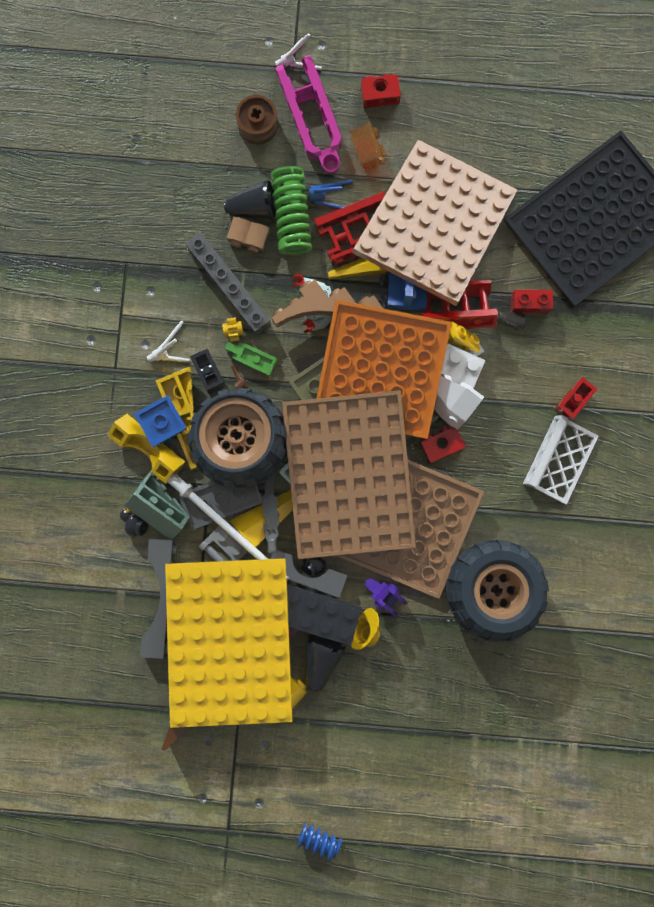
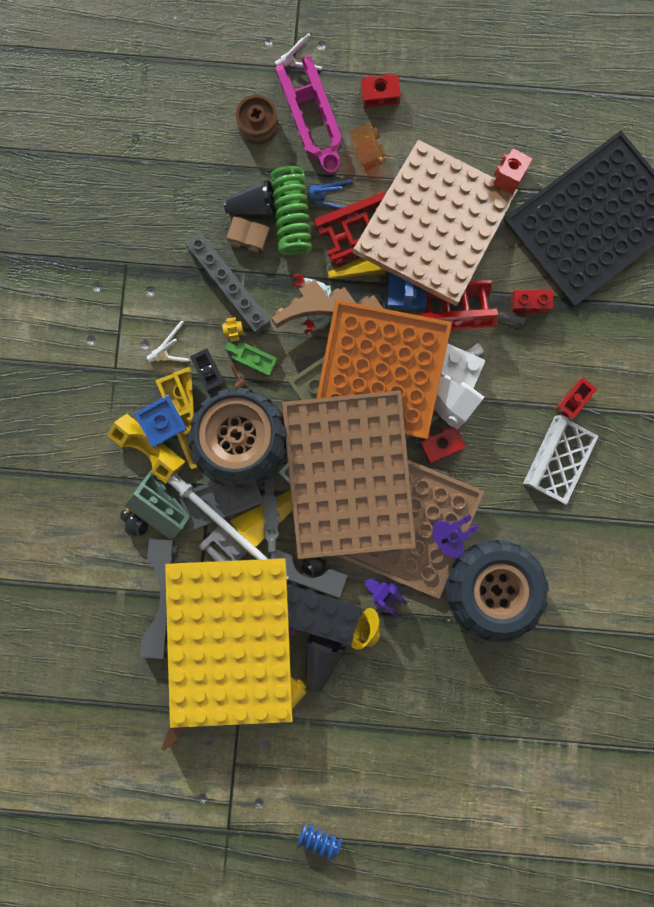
yellow bracket [448,322,480,353] -> none
none -> dark purple hinge [432,514,479,558]
none -> brick [493,148,533,195]

